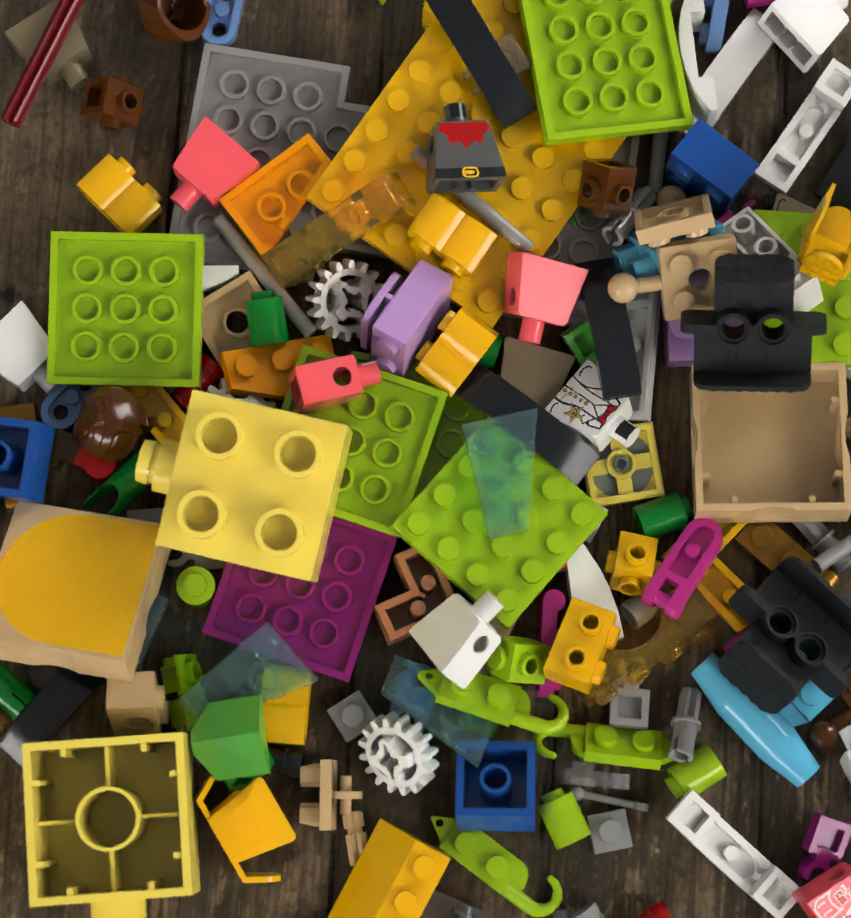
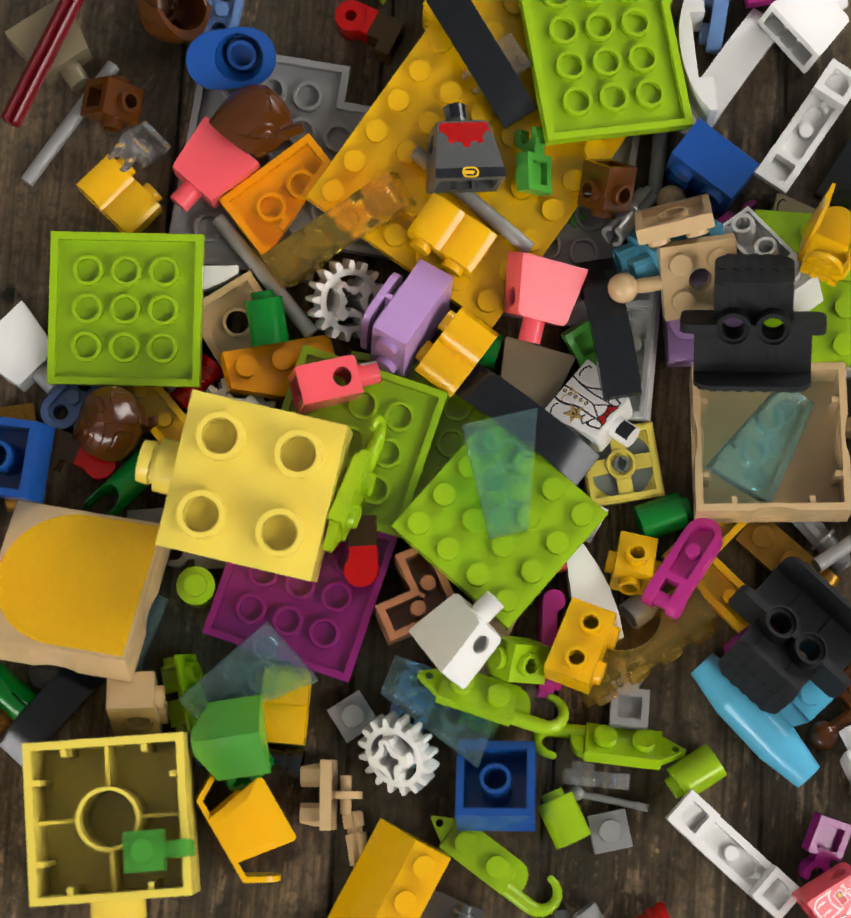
light grey axle [668,686,702,763] -> none
none -> light grey bar [20,60,120,187]
none -> clear plate [108,120,171,172]
none -> bright green plate [122,829,195,874]
none -> blue piece [186,26,276,90]
none -> reddish brown helmet [209,84,304,159]
none -> lime plate [322,415,386,552]
none -> leg [335,0,405,66]
none -> red leg [344,515,379,587]
none -> bright green plate [514,126,552,196]
none -> clear light blue wing [704,392,815,503]

